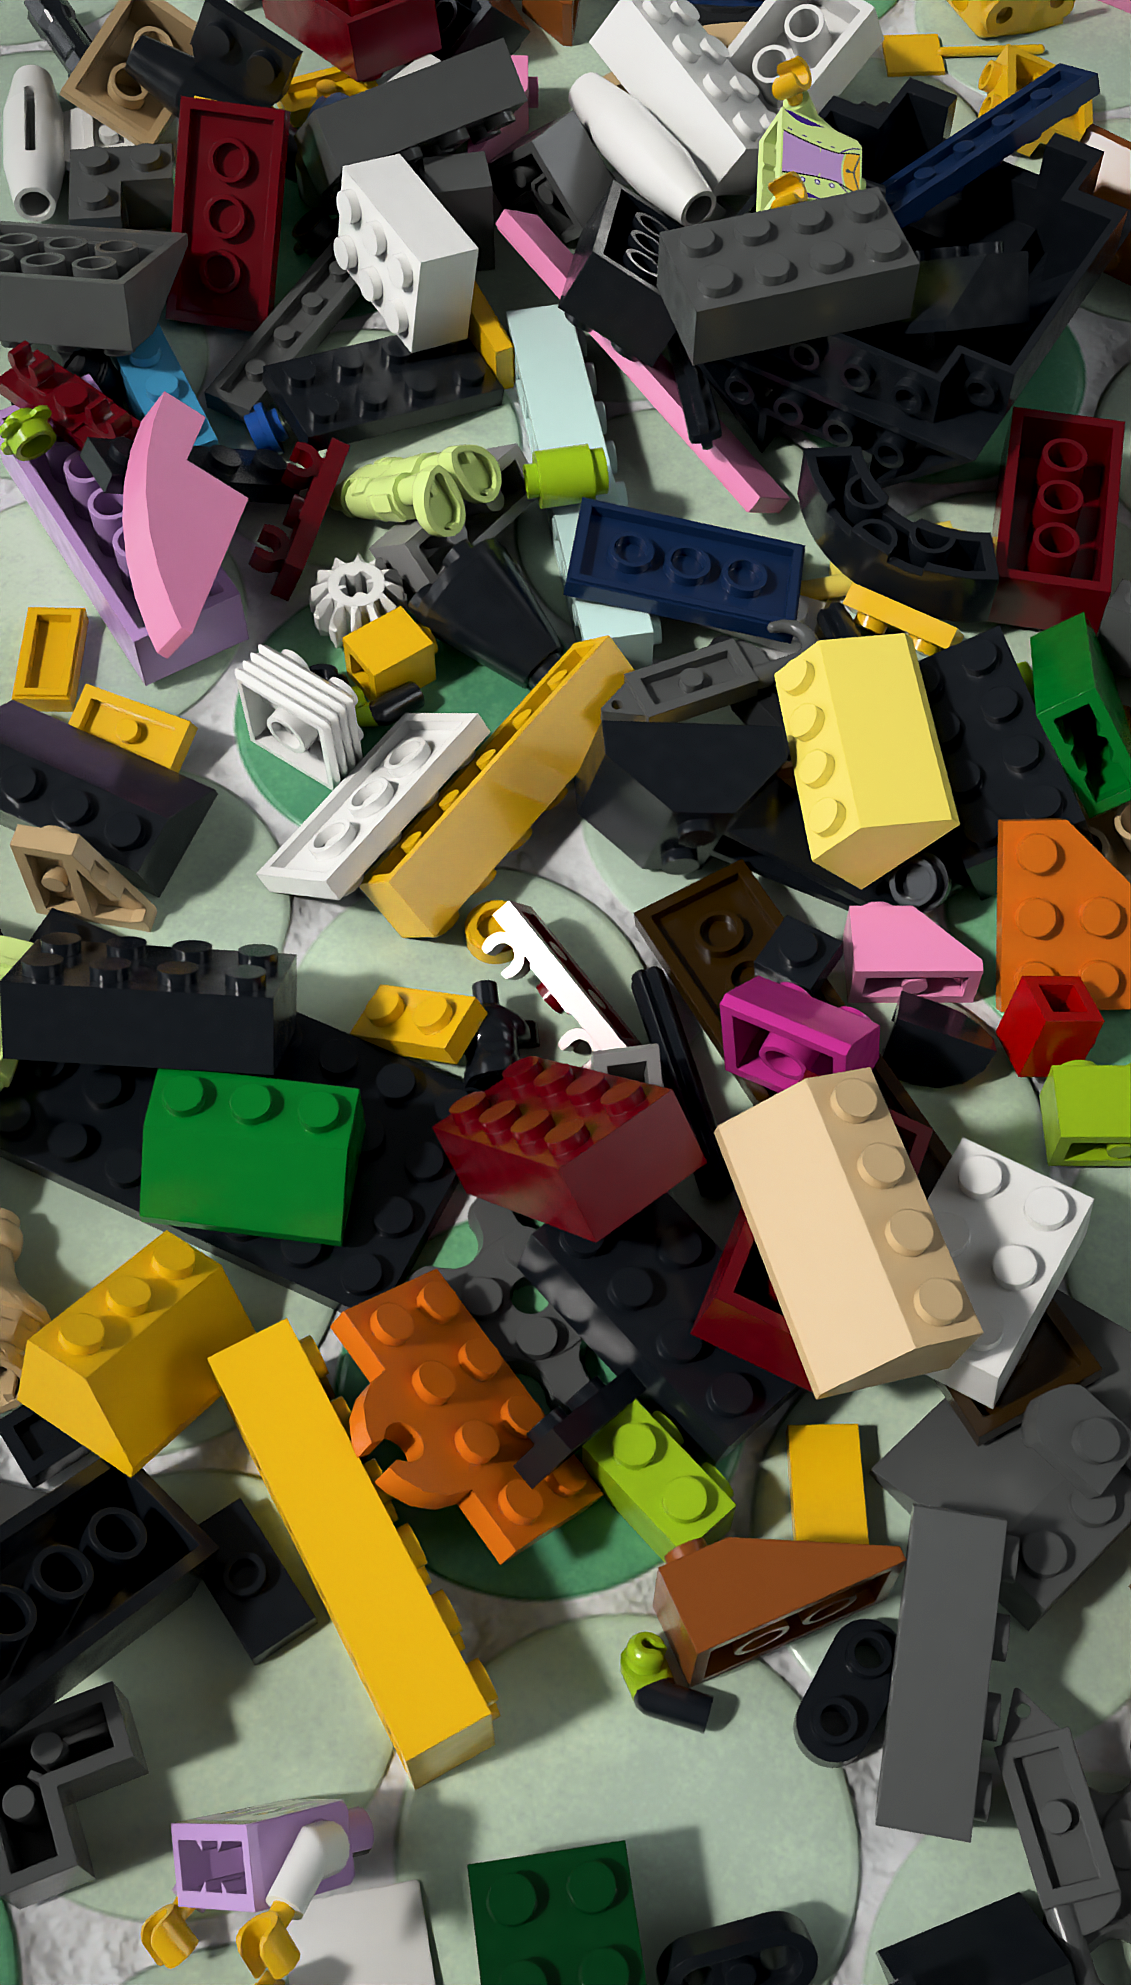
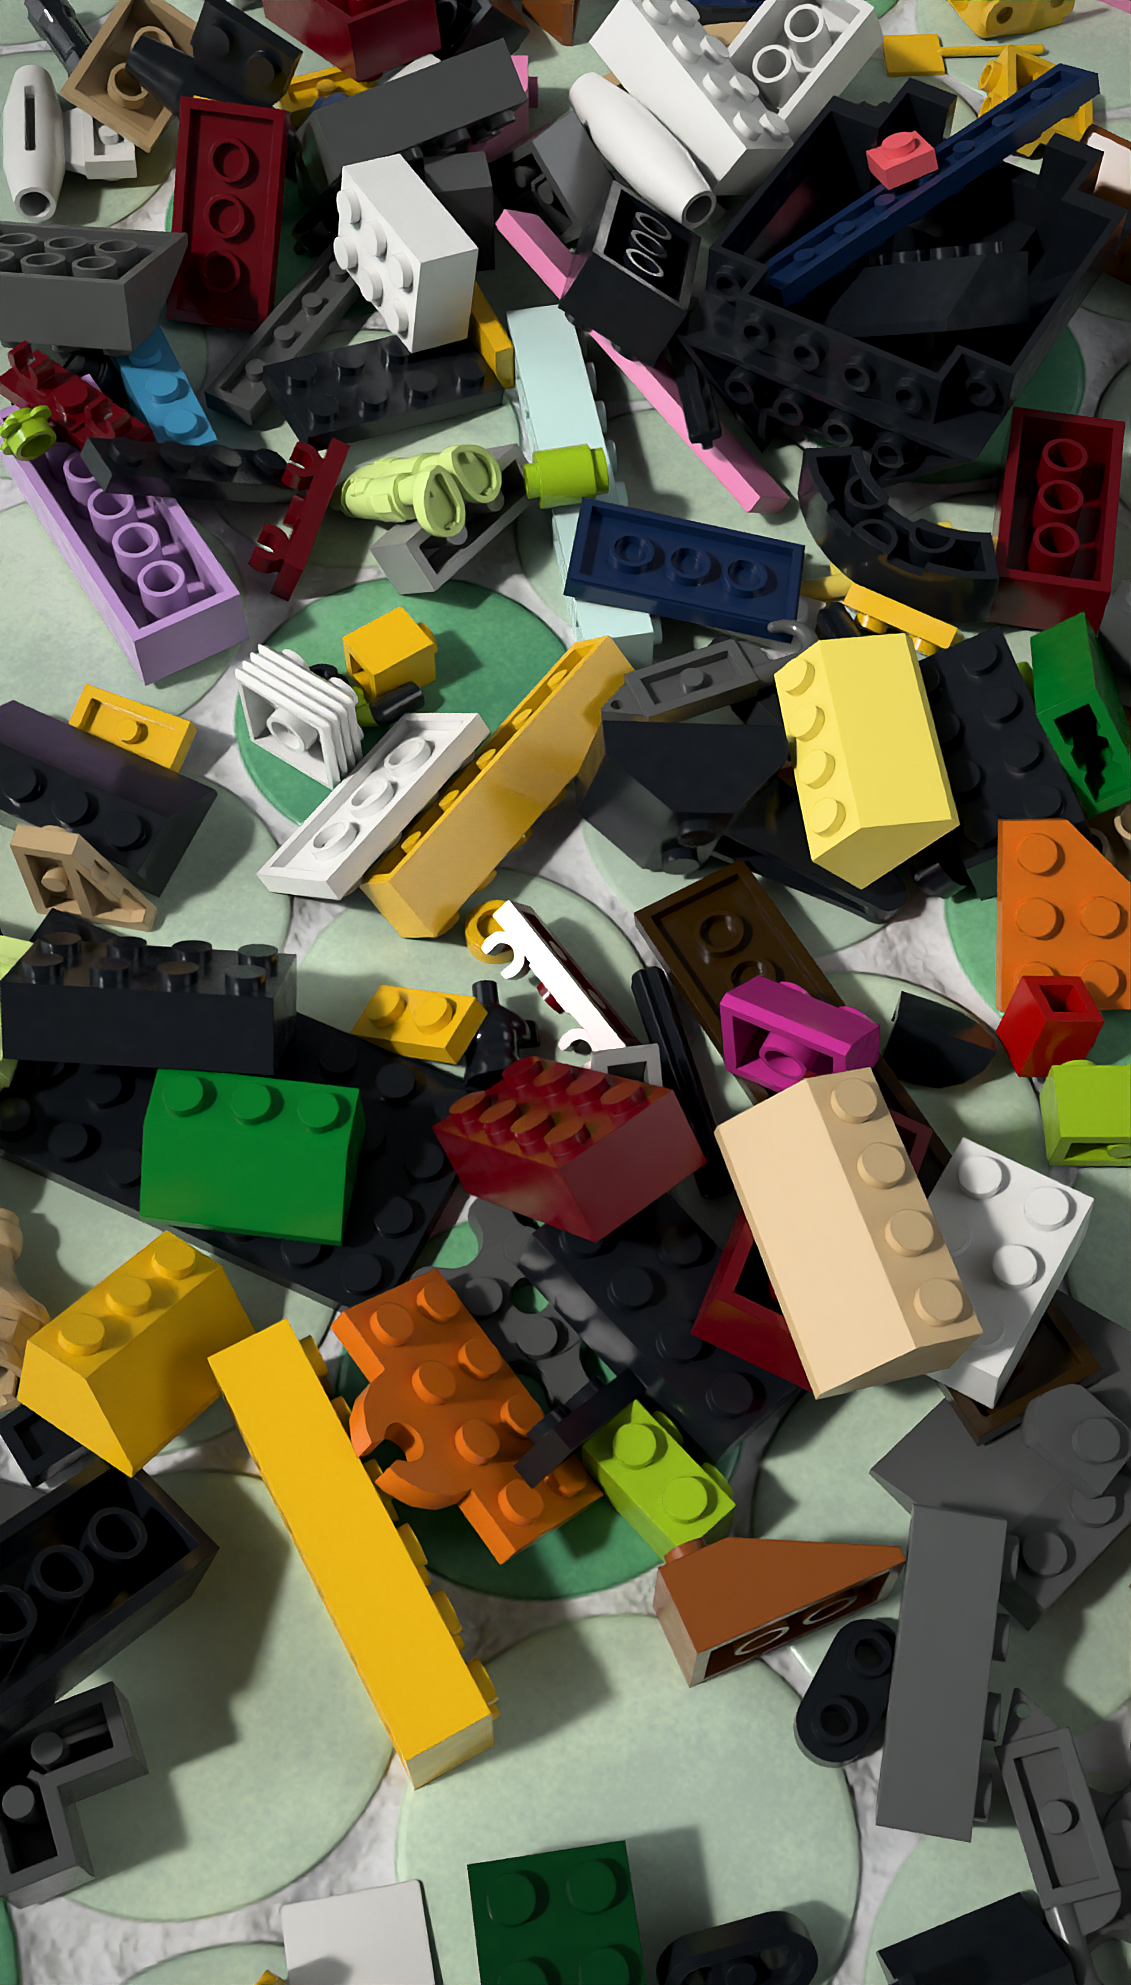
yellow tile [12,607,89,712] -> none
dark grey brick [68,143,176,230] -> none
bright pink slope [122,391,249,659] -> none
torso [141,1799,374,1979] -> none
black plate [198,1498,318,1665] -> none
blue plate [243,402,290,455] -> none
white gear [309,552,408,649] -> none
black cone [408,538,564,689] -> none
arm [620,1632,714,1734] -> none
dark grey brick [657,187,920,365] -> none
black plate [754,915,843,998] -> none
torso [756,56,886,212] -> none
yellow tile [785,1424,869,1544] -> none
bright pink slope [842,902,984,1003] -> none
black plate [889,850,952,913] -> none
none -> coral plate [866,131,938,190]

